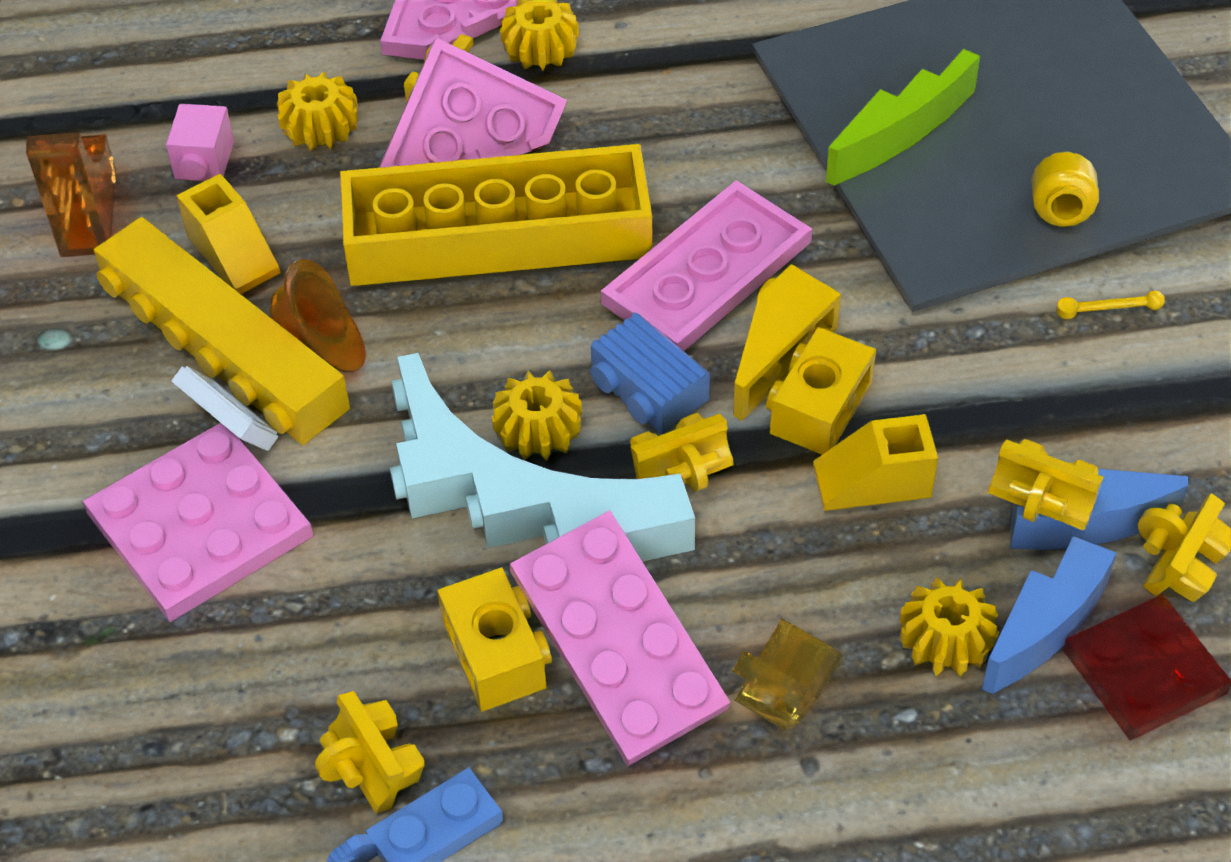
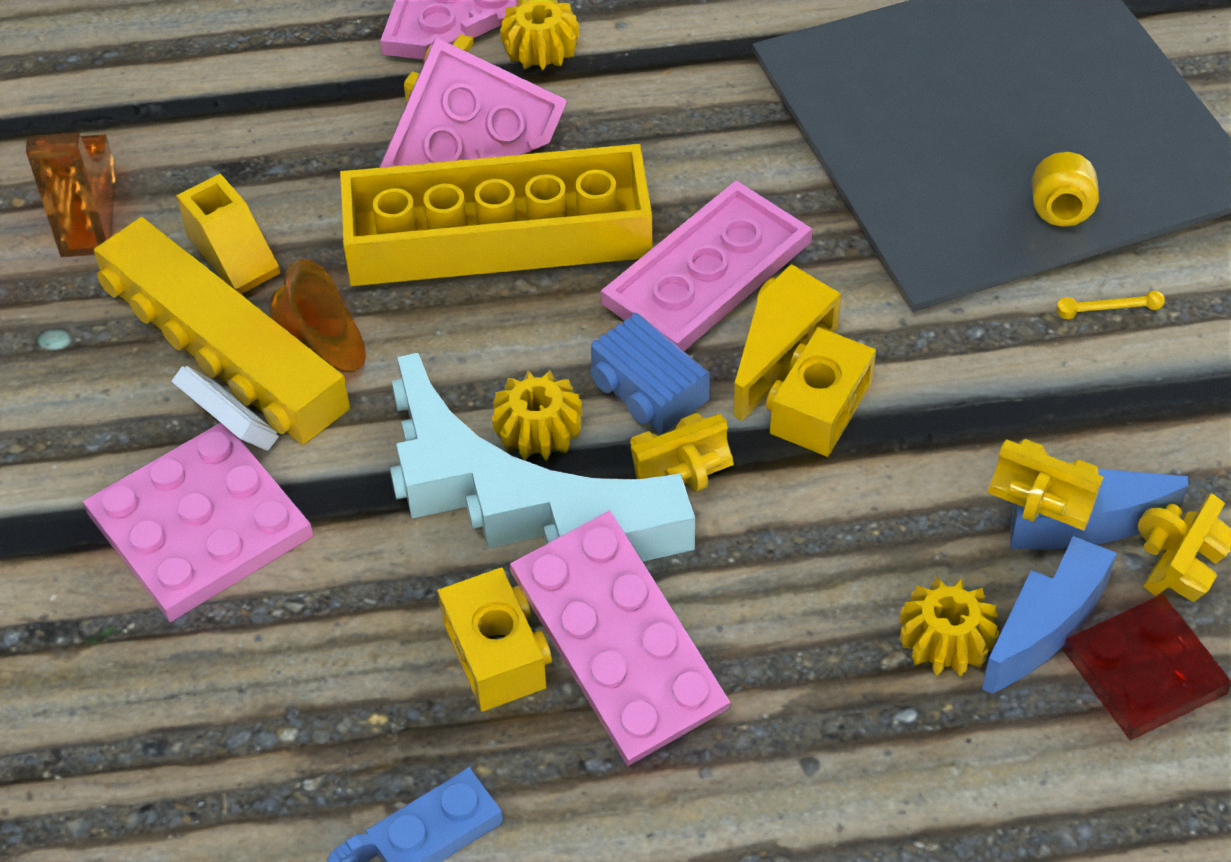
bright pink brick [166,104,234,181] -> none
yellow gear [277,71,358,151] -> none
yellow hips [315,691,425,814] -> none
clear yellow brick [732,618,843,730] -> none
yellow slope [813,414,938,511] -> none
lime slope [826,48,980,186] -> none

